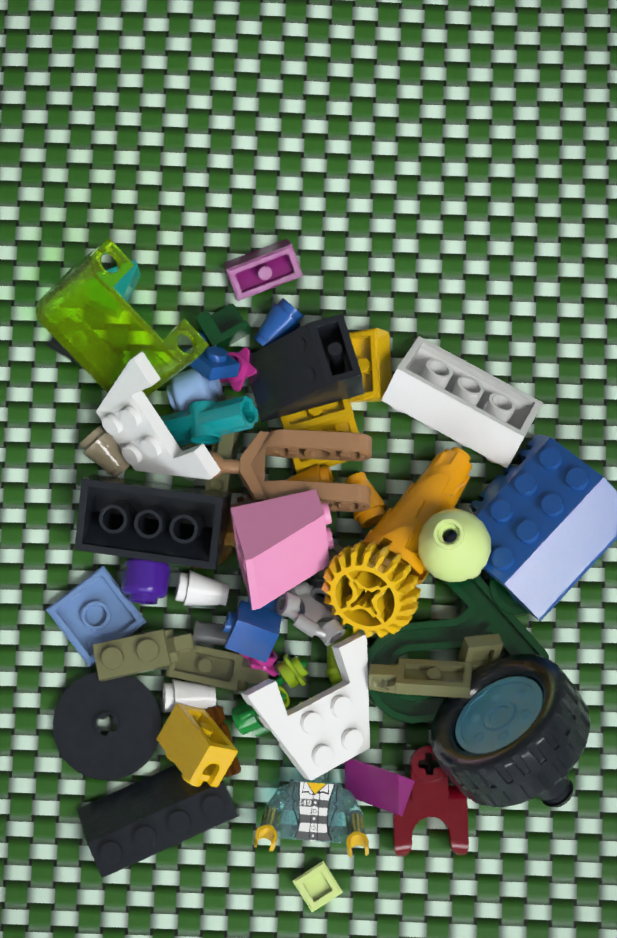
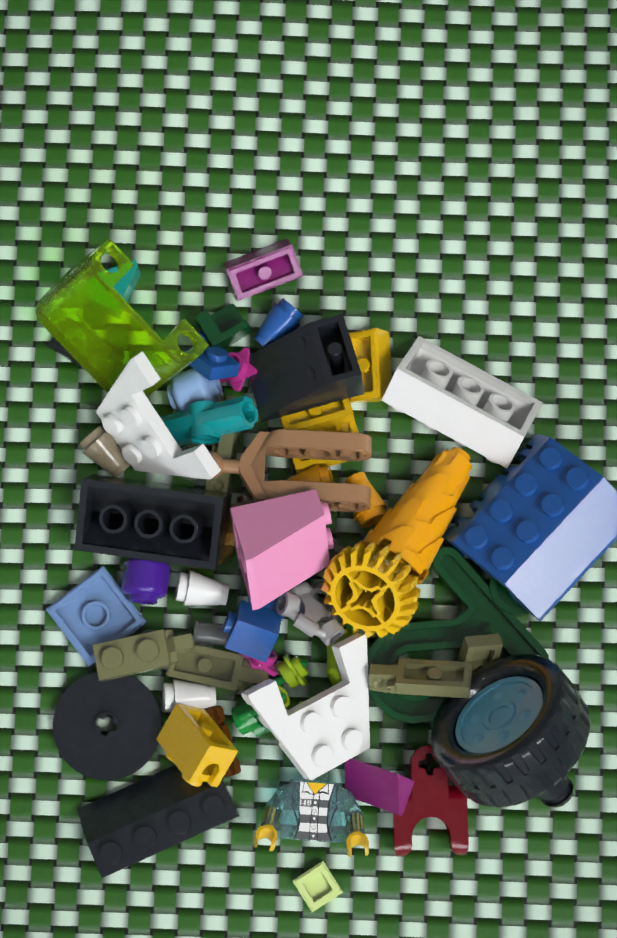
yellowish green piece [418,509,491,582] -> none

